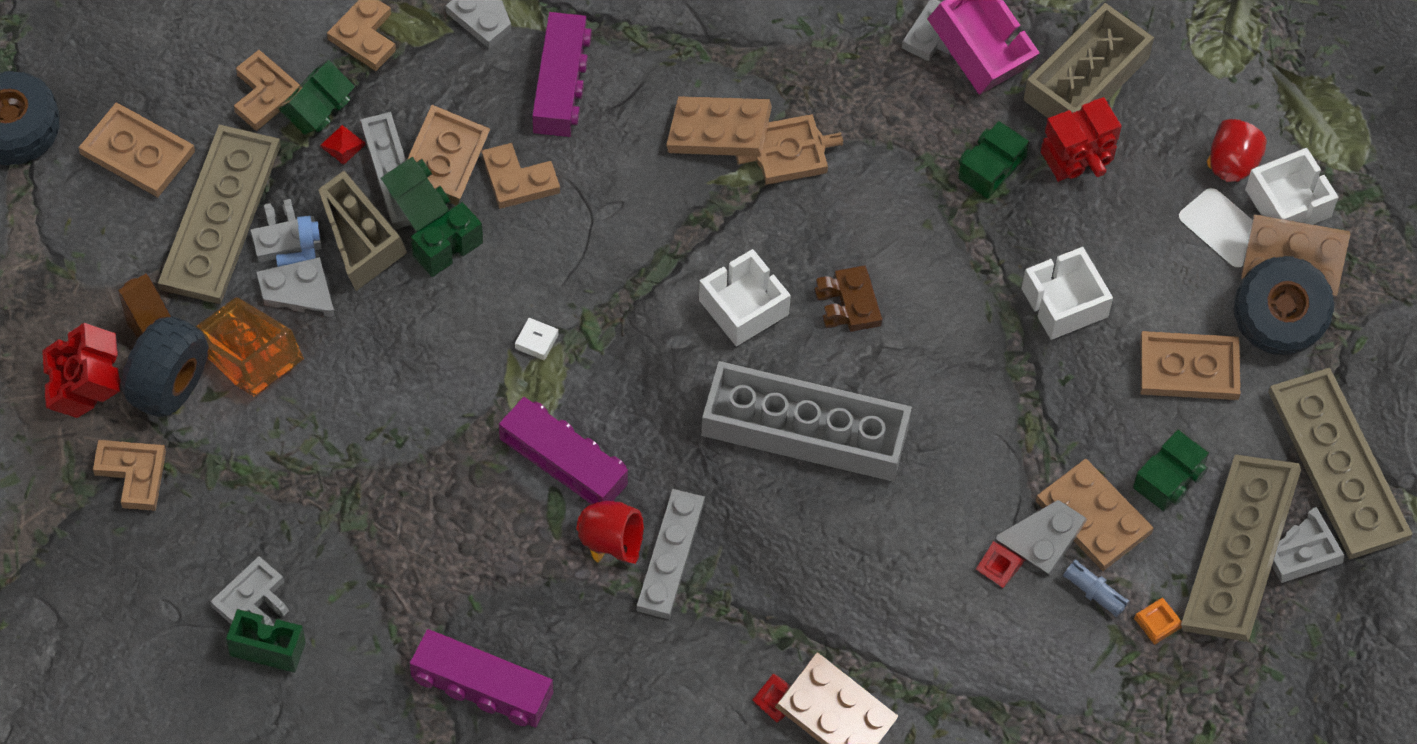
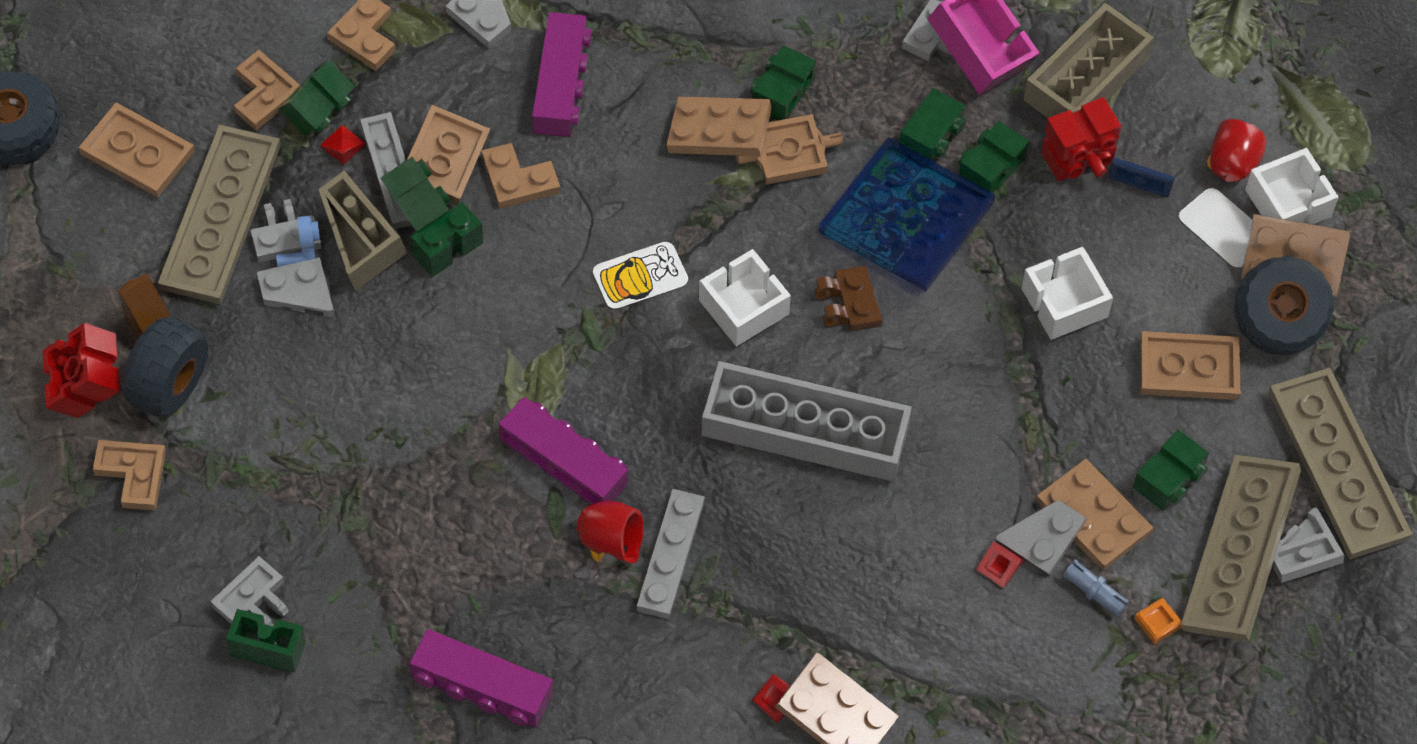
clear orange slope [196,297,304,397] -> none
white tile [515,318,558,361] -> none
none -> sticker [593,242,688,309]
none -> dark green brick [750,45,816,121]
none -> clear blue plate [819,137,995,291]
none -> dark green brick [898,88,966,166]
none -> dark blue slope [1108,157,1175,197]

